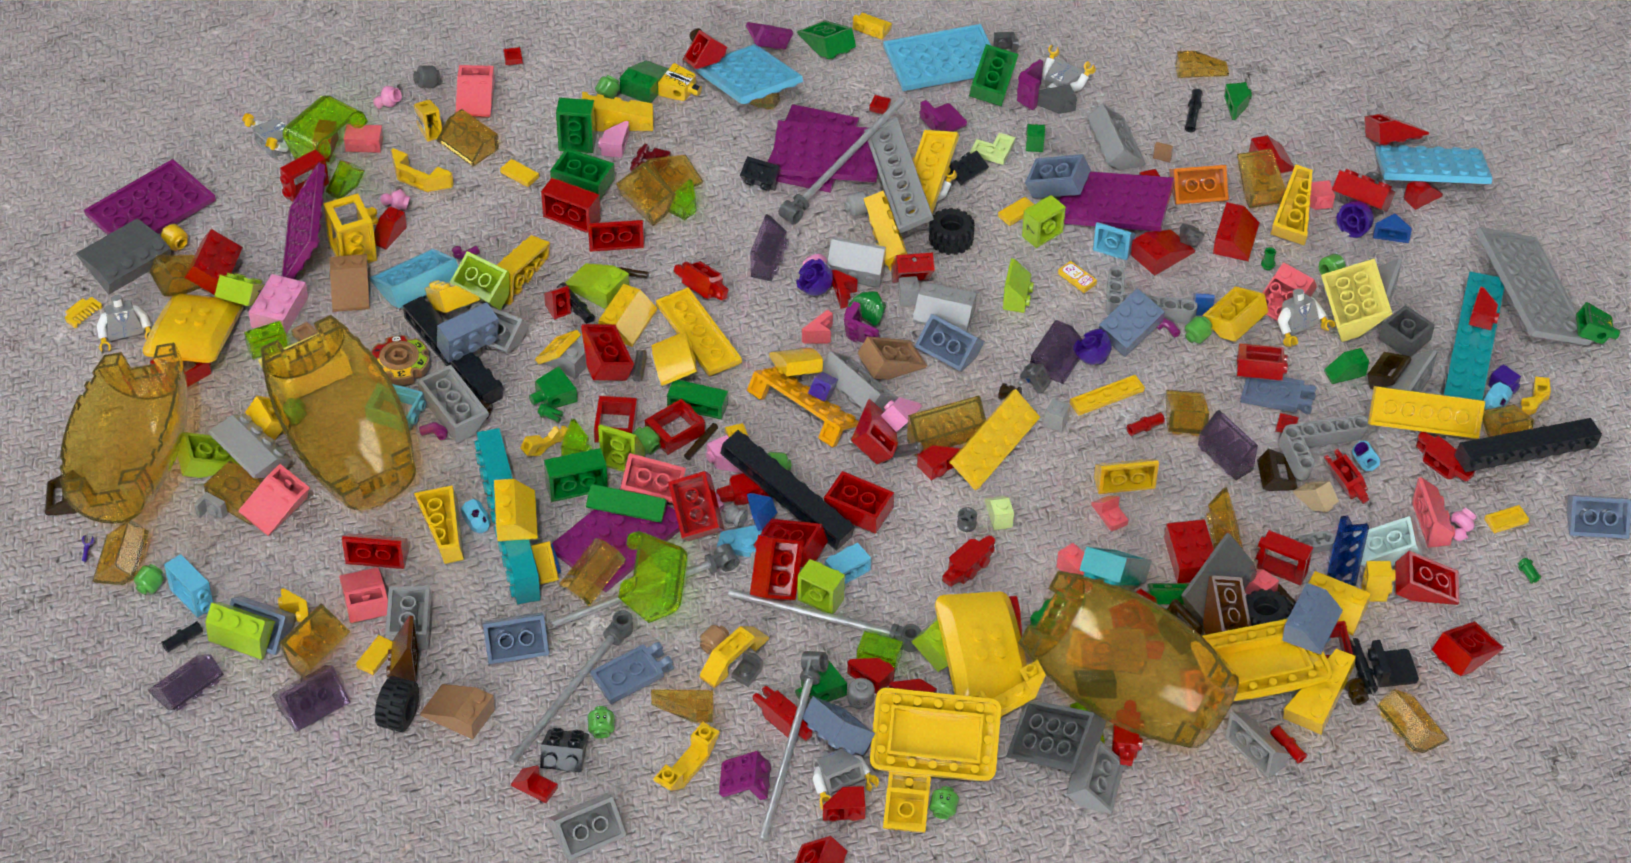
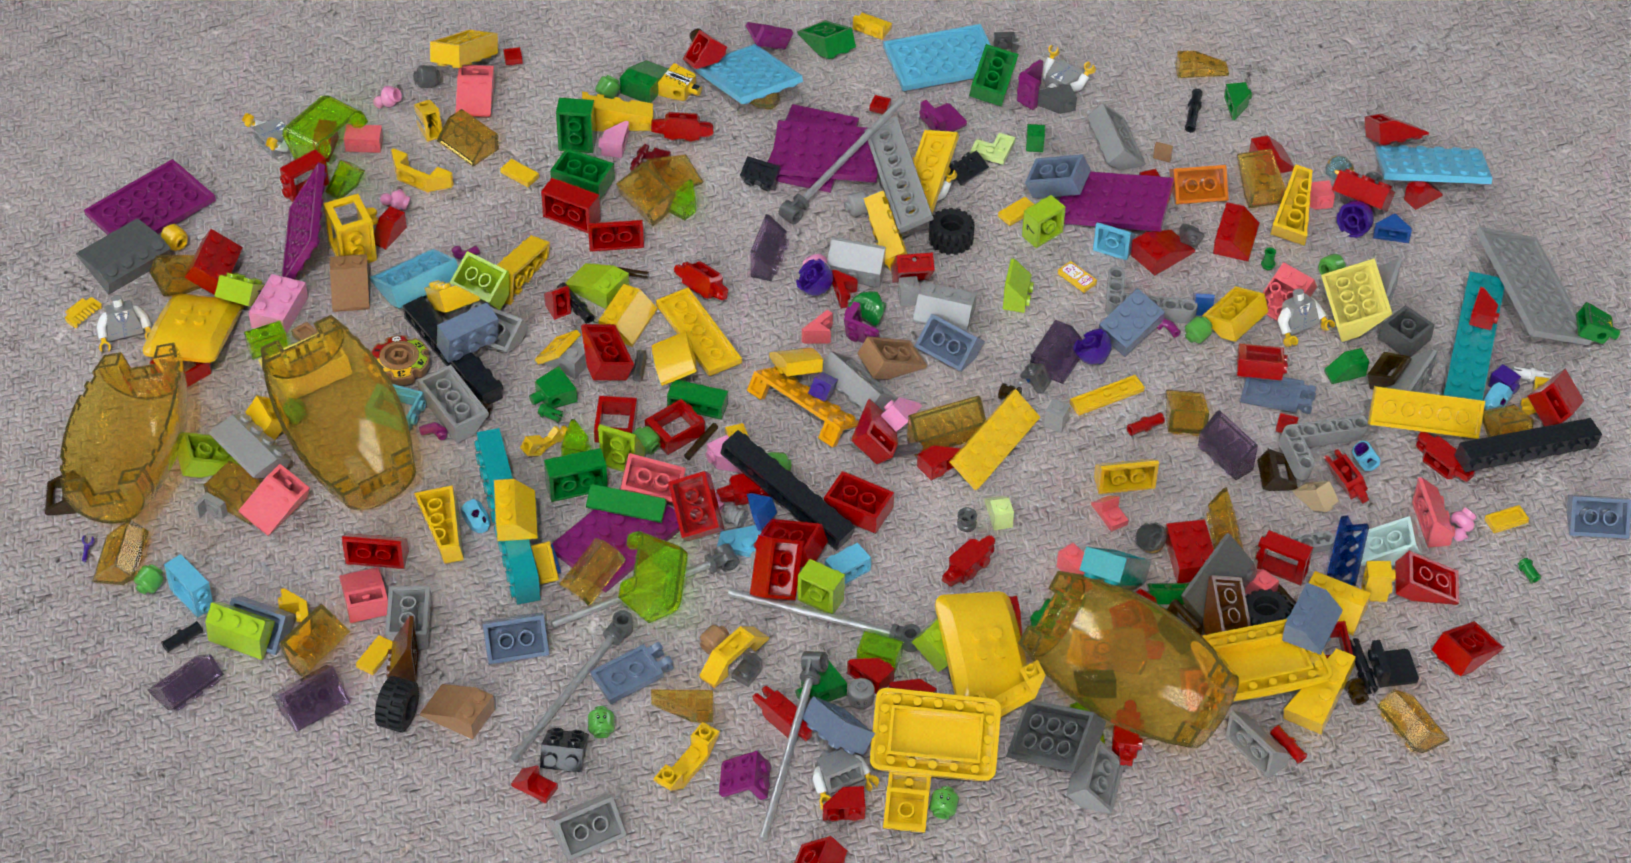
none -> yellow brick [430,29,498,68]
none -> red hinge [651,112,714,141]
none -> dark grey hair [1135,522,1167,553]
none -> clear light blue hair [1325,156,1354,180]
none -> white pin [1512,366,1552,383]
none -> red slope [1527,368,1584,426]

